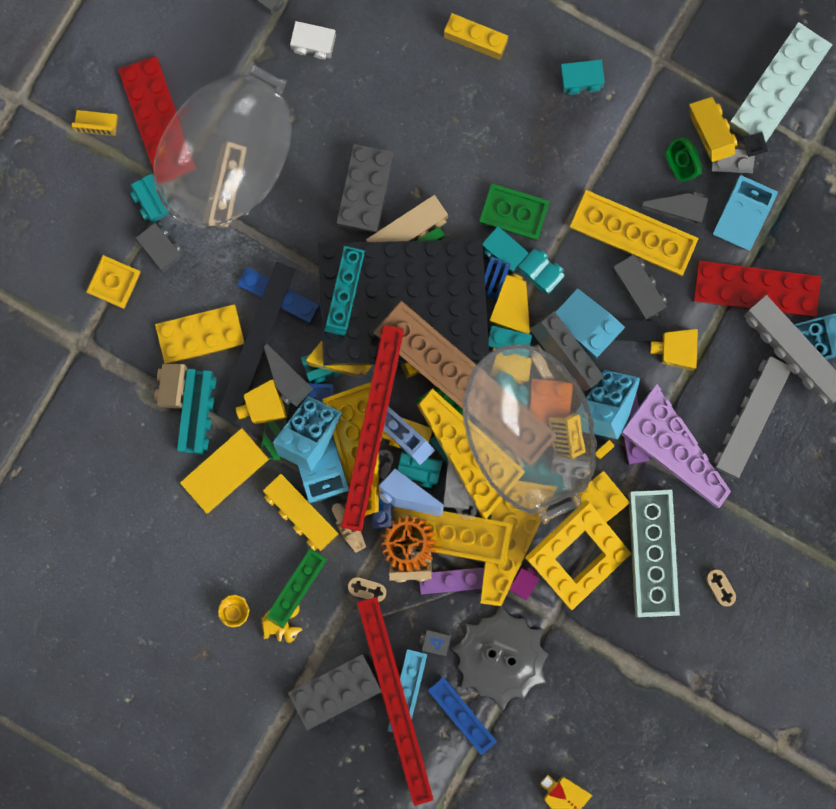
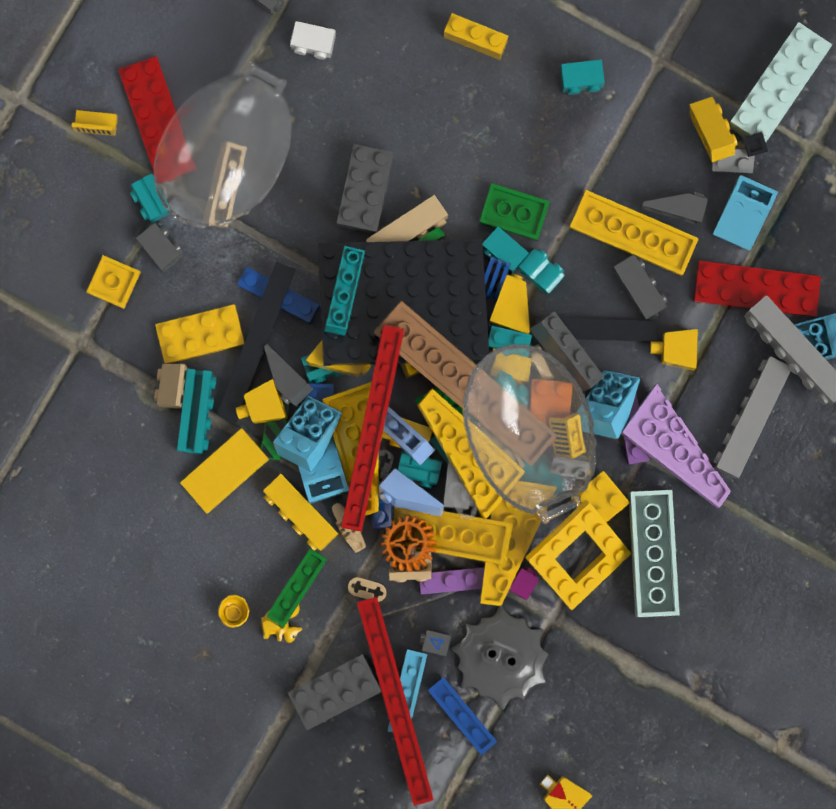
medium azure slope [555,288,625,360] -> none
yellow tile [593,440,614,460] -> none
green piece [665,137,702,182] -> none
tan beam [706,570,736,607] -> none

